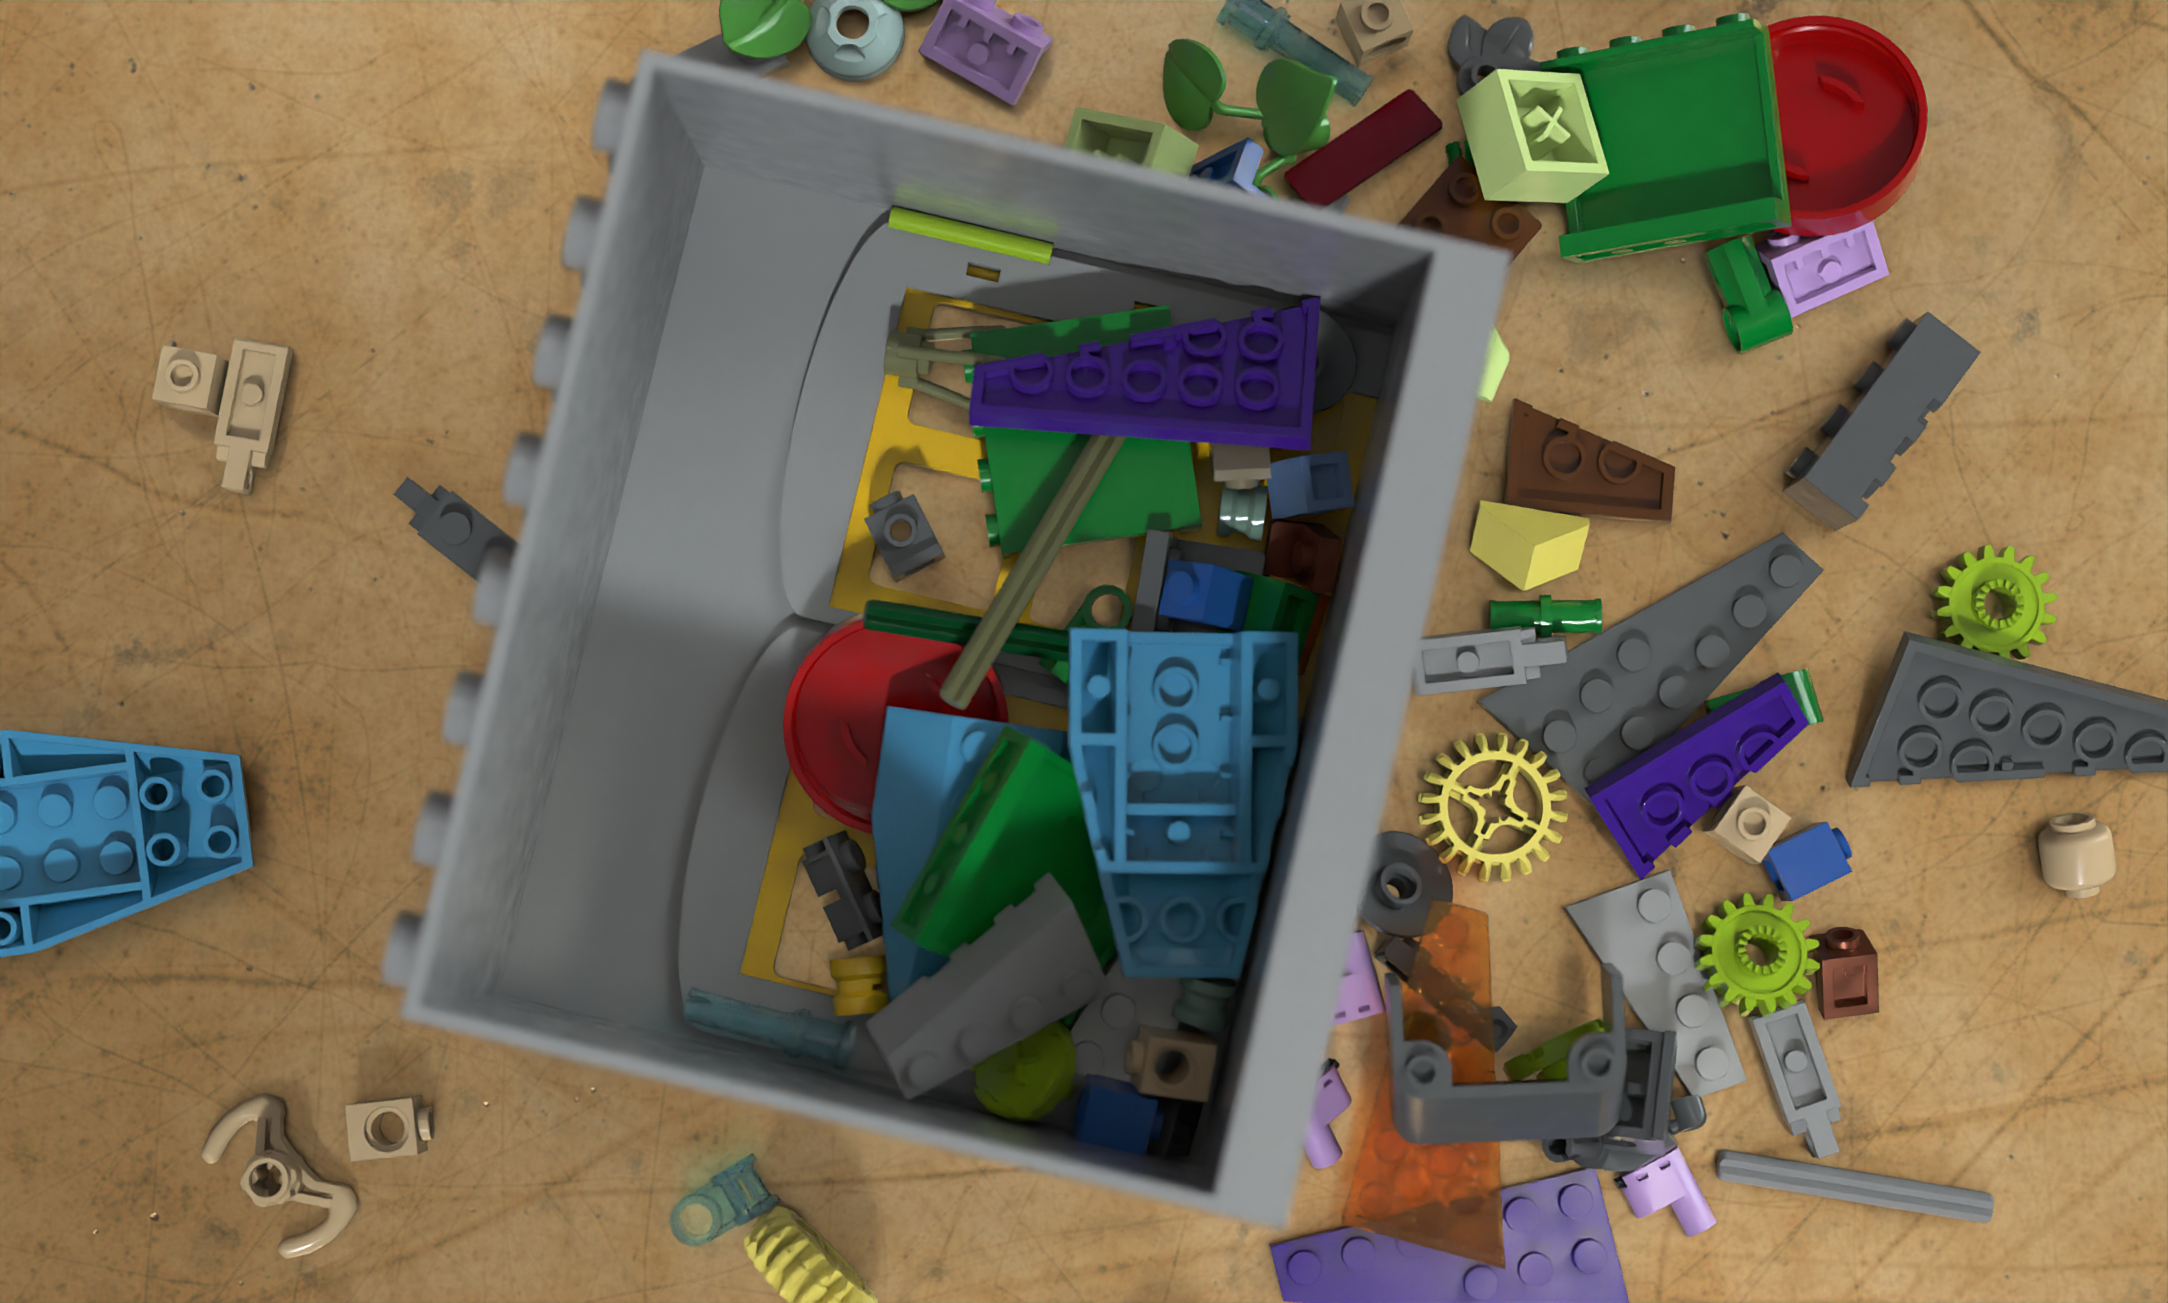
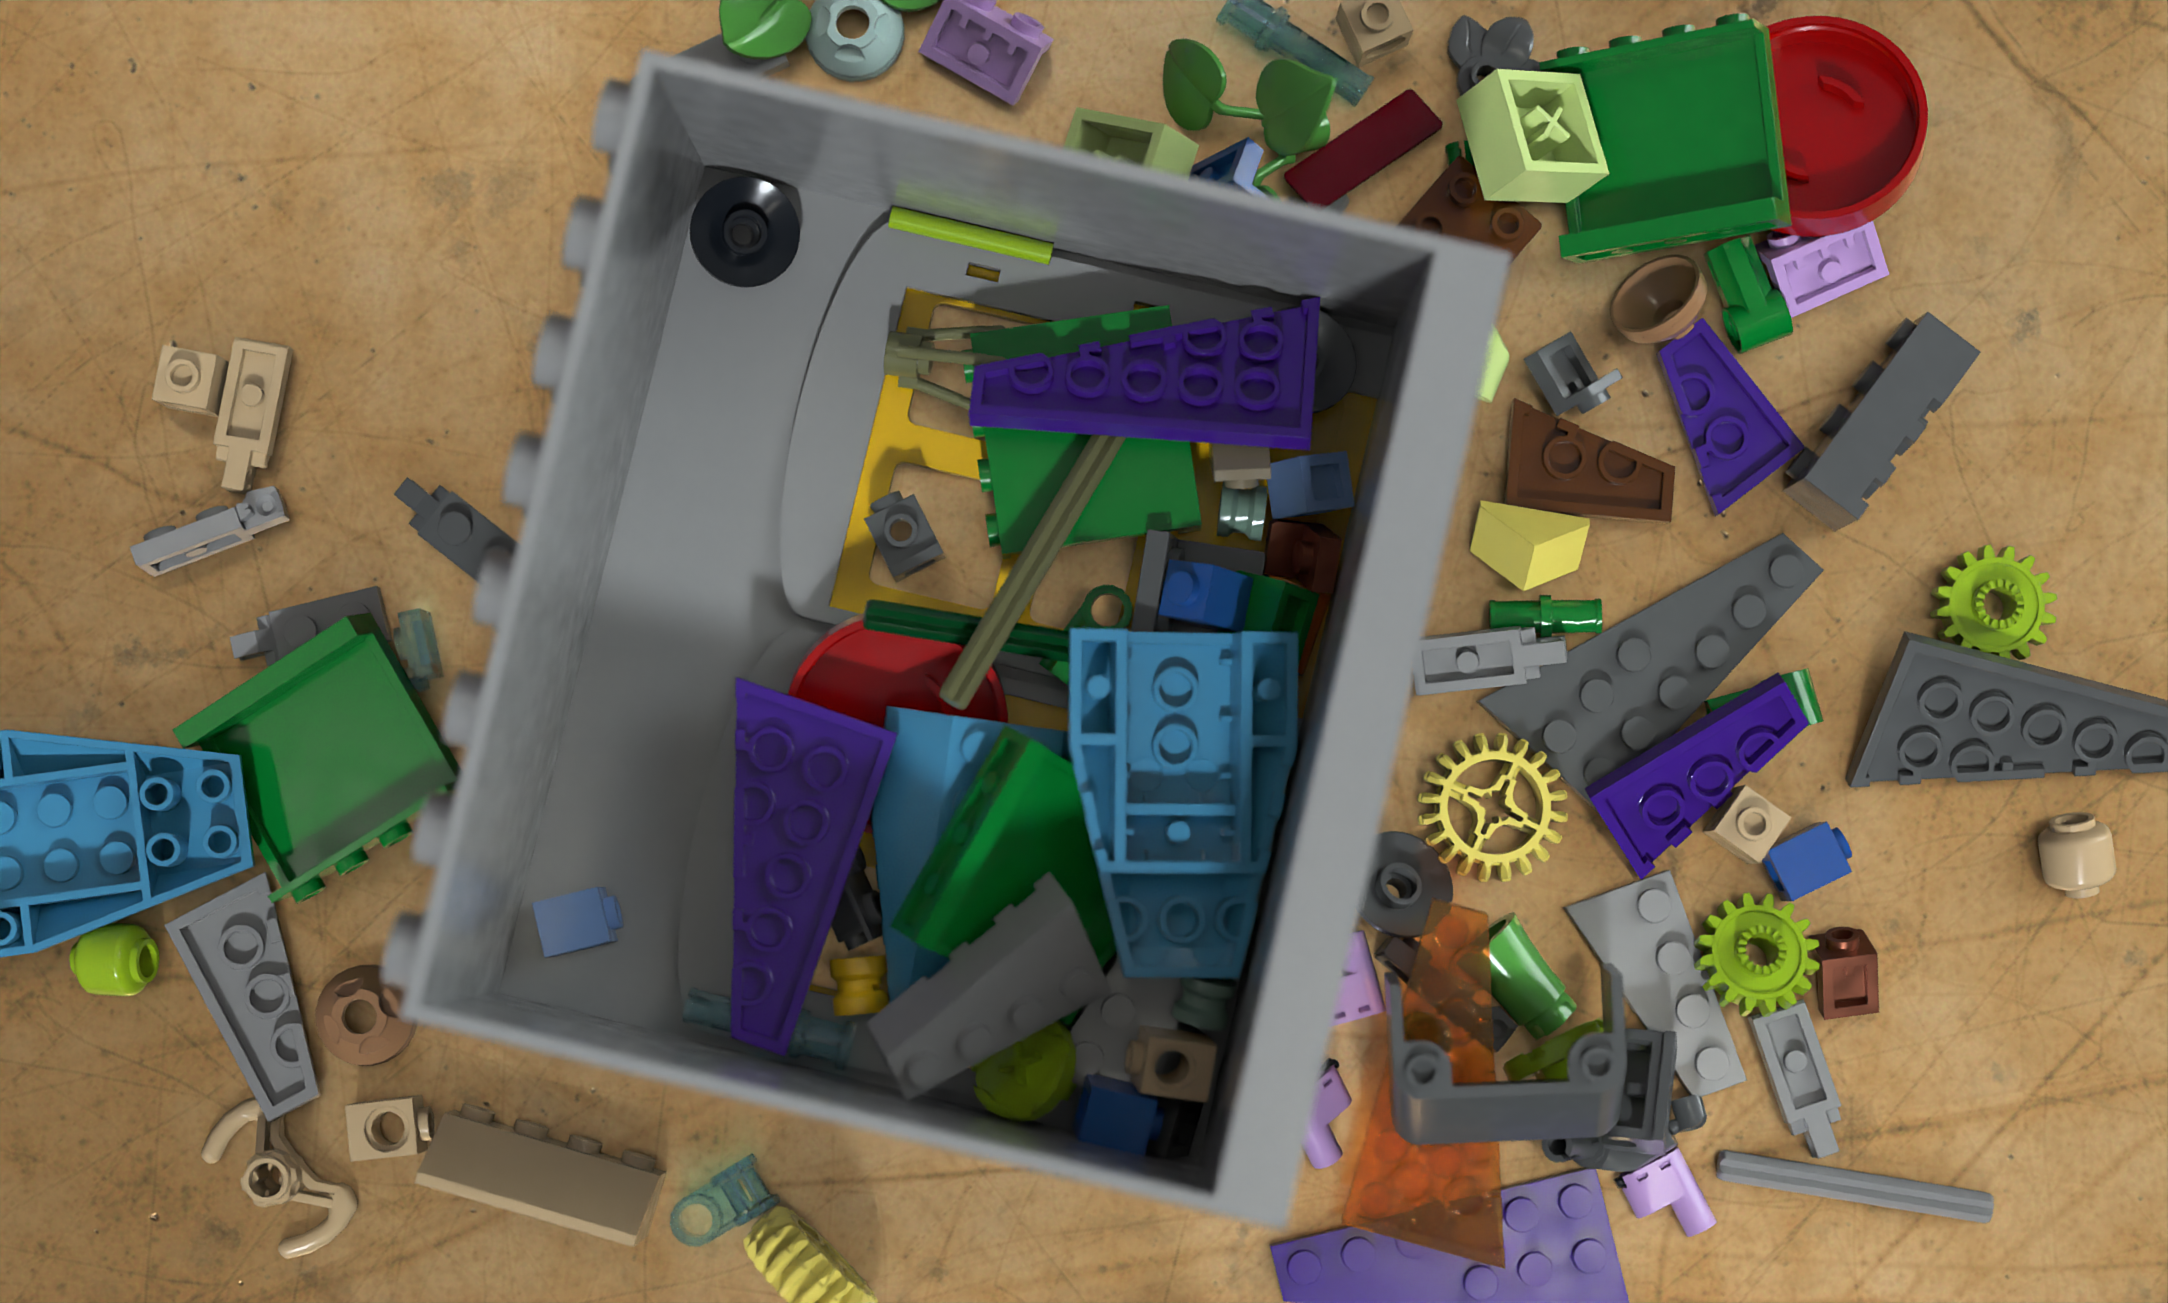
none -> lime head [70,923,160,996]
none -> light grey hinge [130,486,290,577]
none -> light grey wing [164,872,321,1123]
none -> green panel [173,612,462,904]
none -> light grey hinge [230,586,392,666]
none -> medium nougat piece [315,965,418,1066]
none -> clear light blue bracket [393,608,444,693]
none -> tan slope [414,1104,666,1247]
none -> medium blue brick [532,887,623,958]
none -> black dish [690,177,800,288]
none -> dark purple wing [731,677,898,1056]
none -> bright green plant [1455,912,1577,1040]
none -> dark grey bracket [1524,331,1623,416]
none -> medium nougat piece [1610,254,1707,344]
none -> dark purple wing [1656,317,1805,517]

